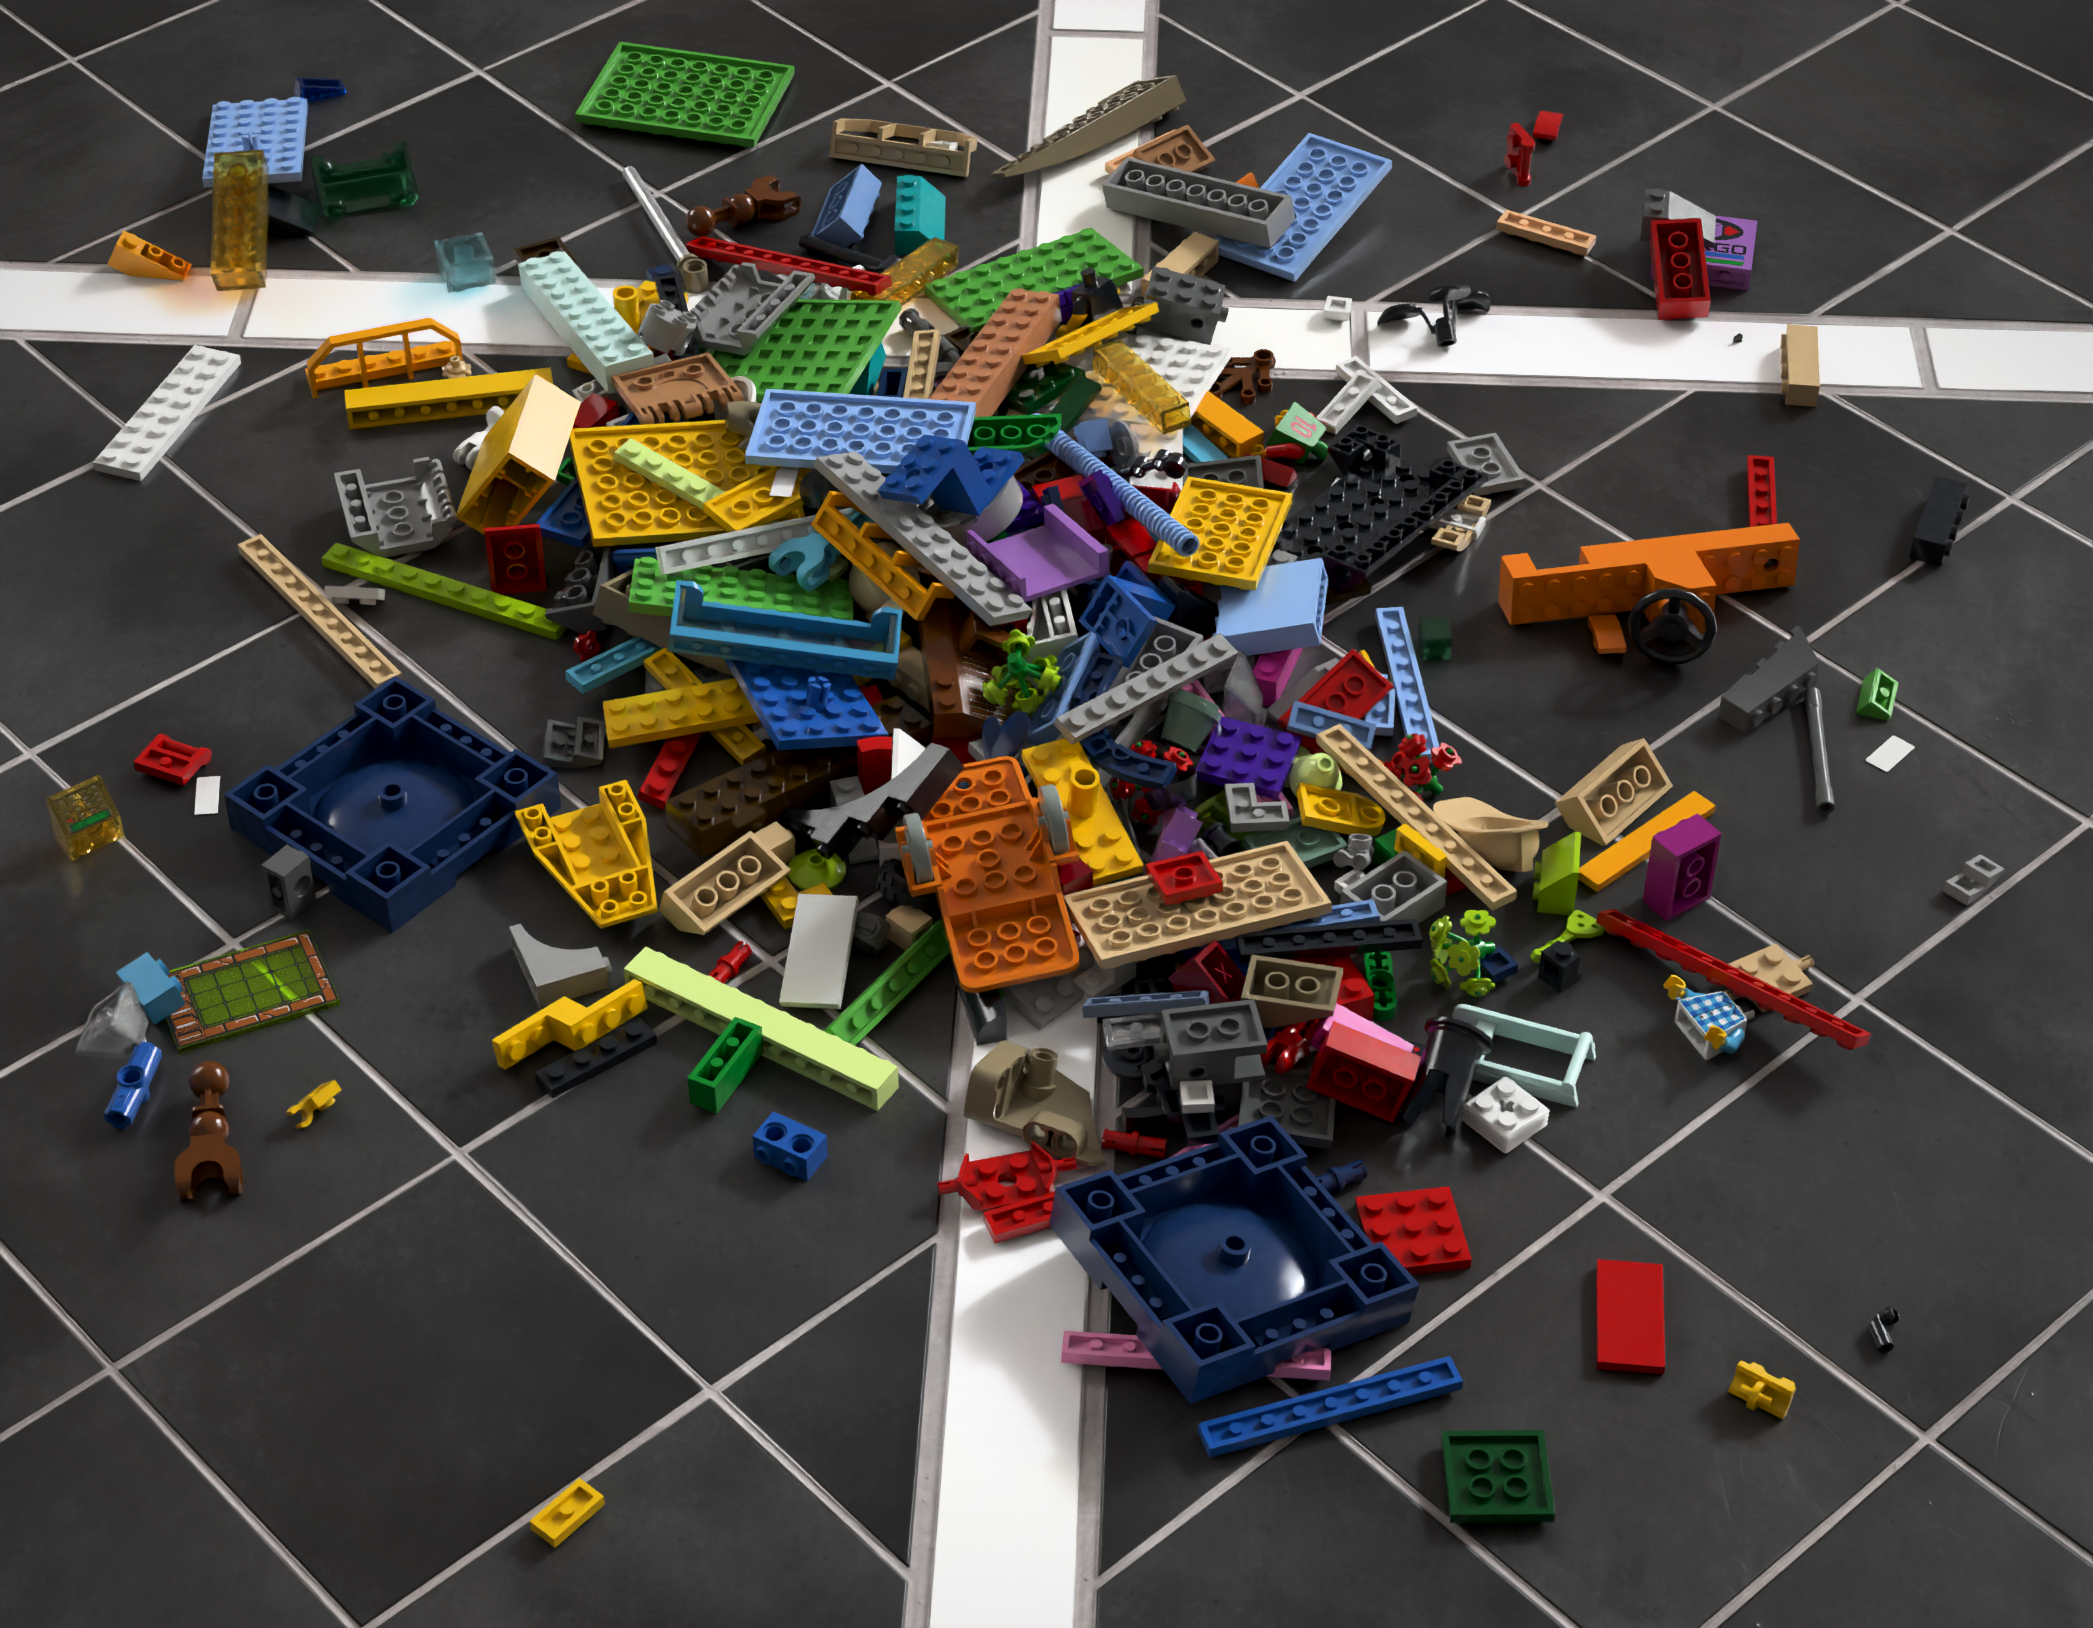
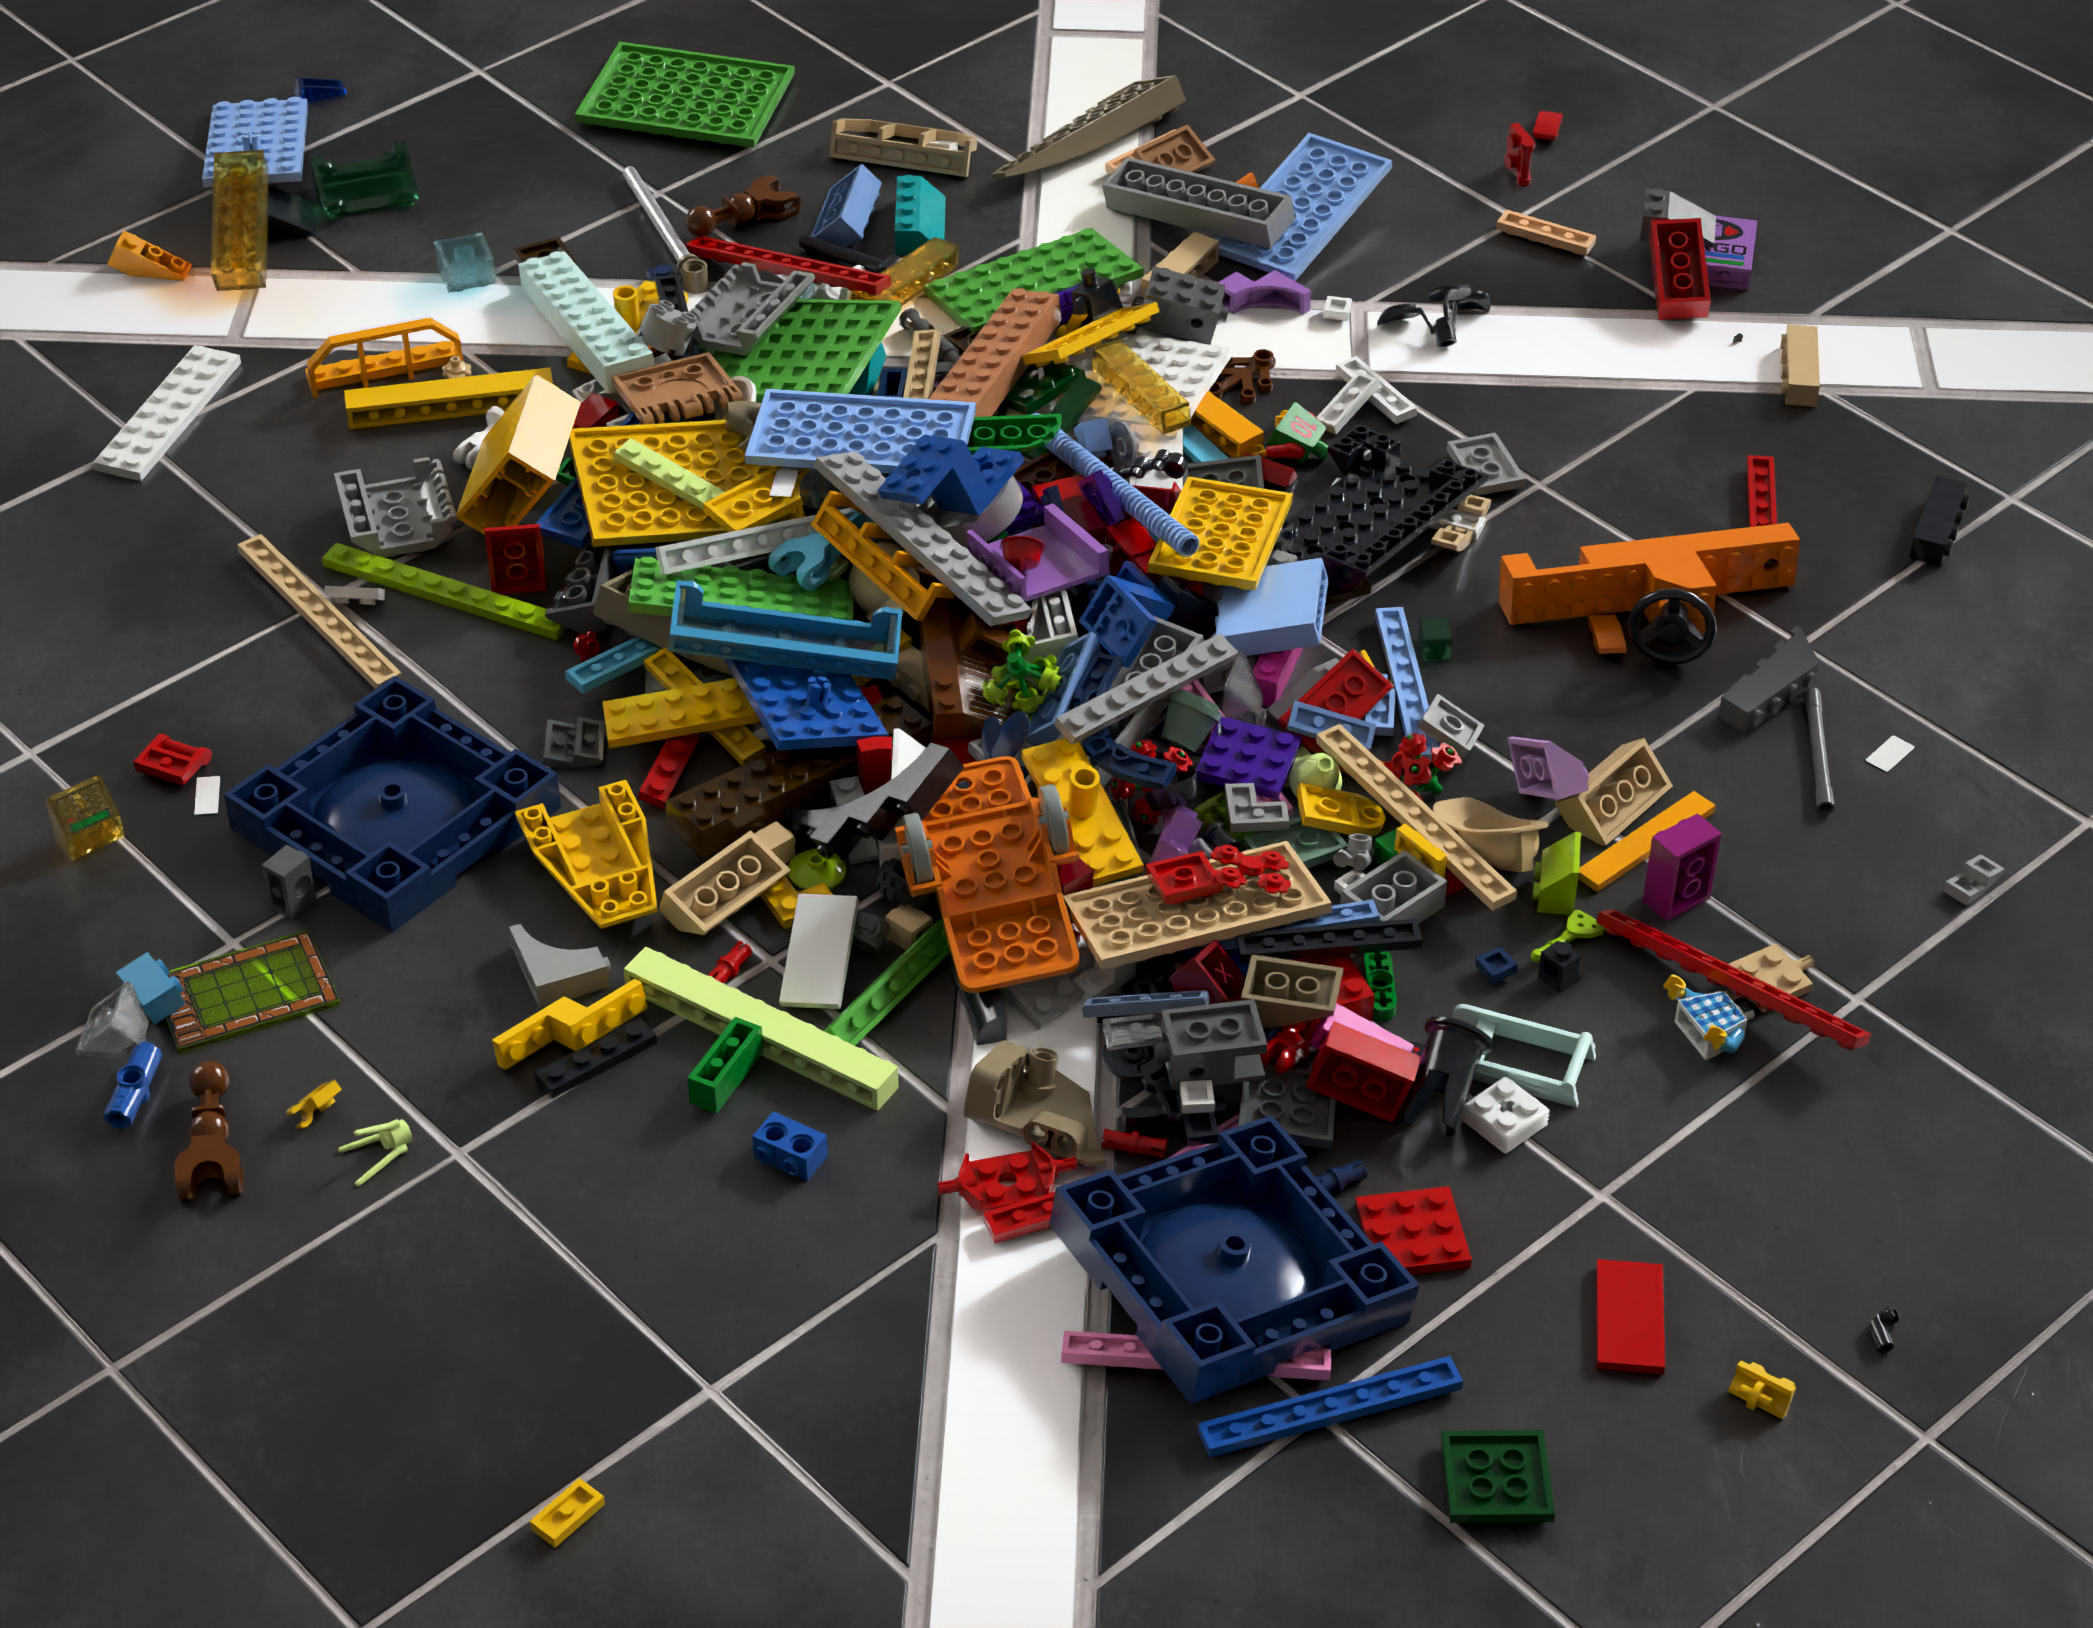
lime plant [1429,910,1496,997] -> none
bright green slope [1856,668,1898,720] -> none
none -> yellowish green plant [338,1119,412,1187]
none -> red piece [999,535,1045,573]
none -> red plant [1210,845,1291,894]
none -> medium lavender arch [1218,270,1311,315]
none -> light grey plate [1417,694,1485,759]
none -> lavender slope [1507,736,1589,800]

